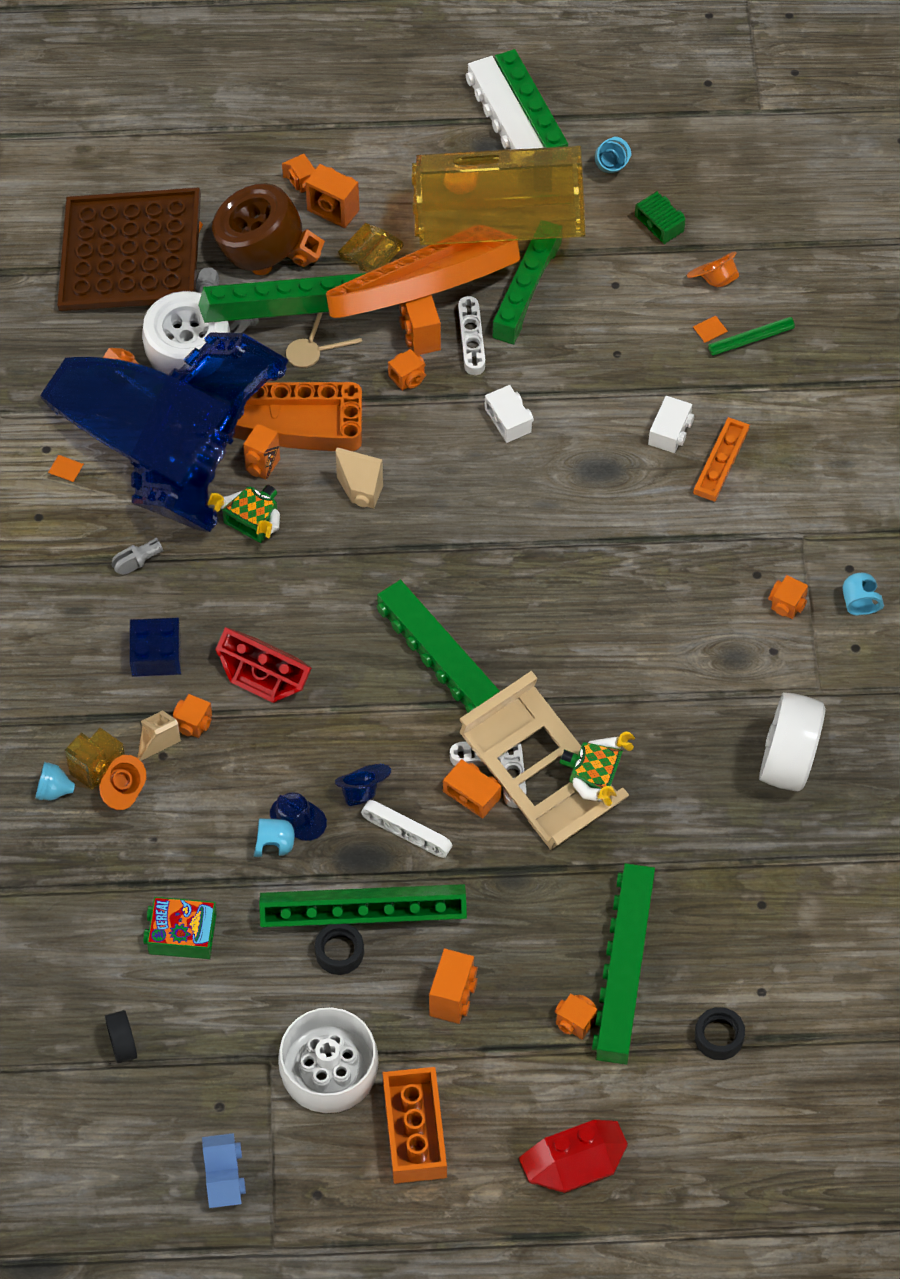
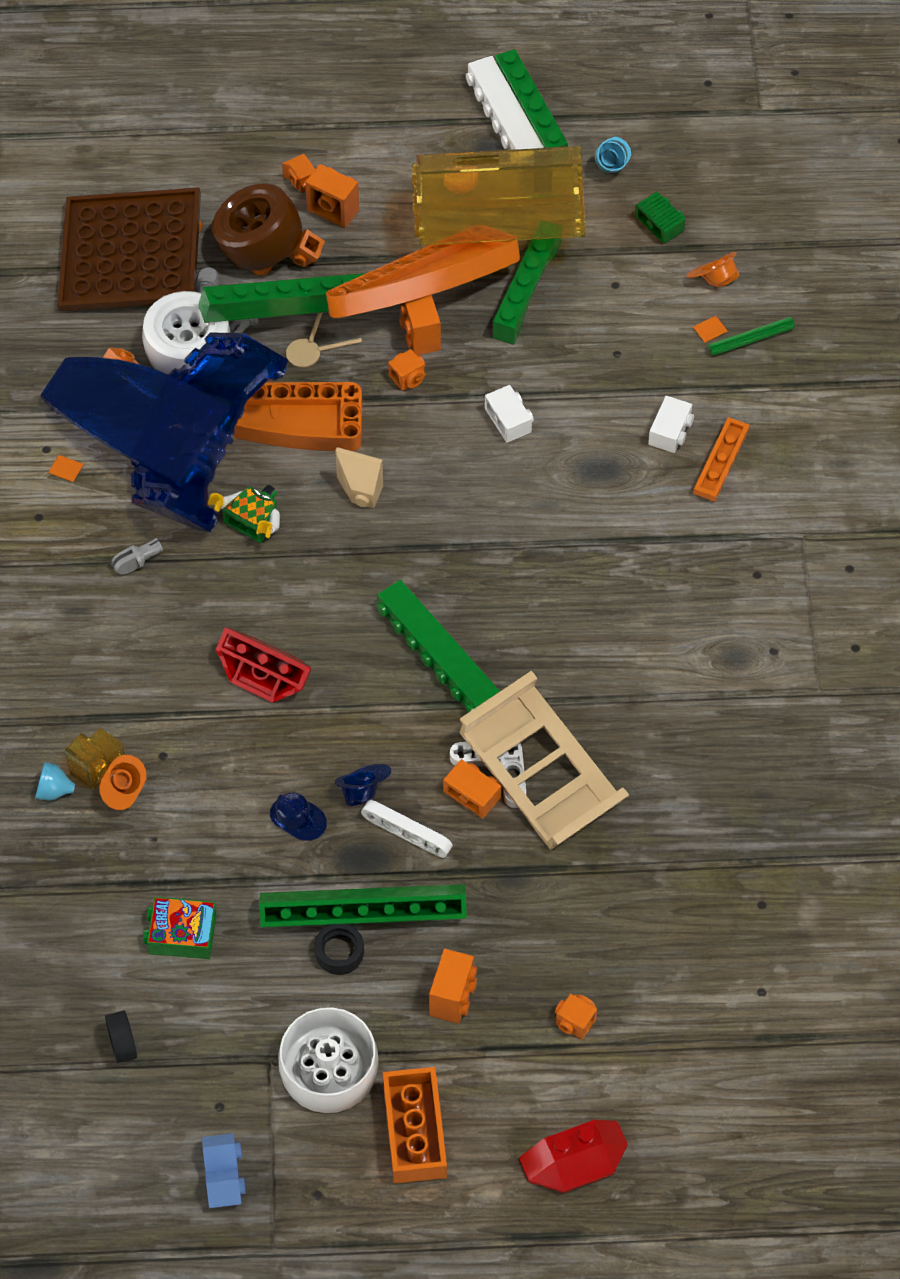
clear blue brick [130,618,181,677] -> none
tan slope [138,710,181,761] -> none
orange brick [173,694,212,738] -> none
orange brick [243,423,280,480] -> none
medium azure helmet [254,818,295,857] -> none
clear yellow slope [338,223,404,272] -> none
white beam [458,296,485,375] -> none
torso [559,732,635,806] -> none
green brick [592,863,655,1065] -> none
black tyre [695,1007,745,1060] -> none
white wheel [759,692,826,791] -> none
orange brick [768,575,808,619] -> none
medium azure helmet [842,573,884,615] -> none

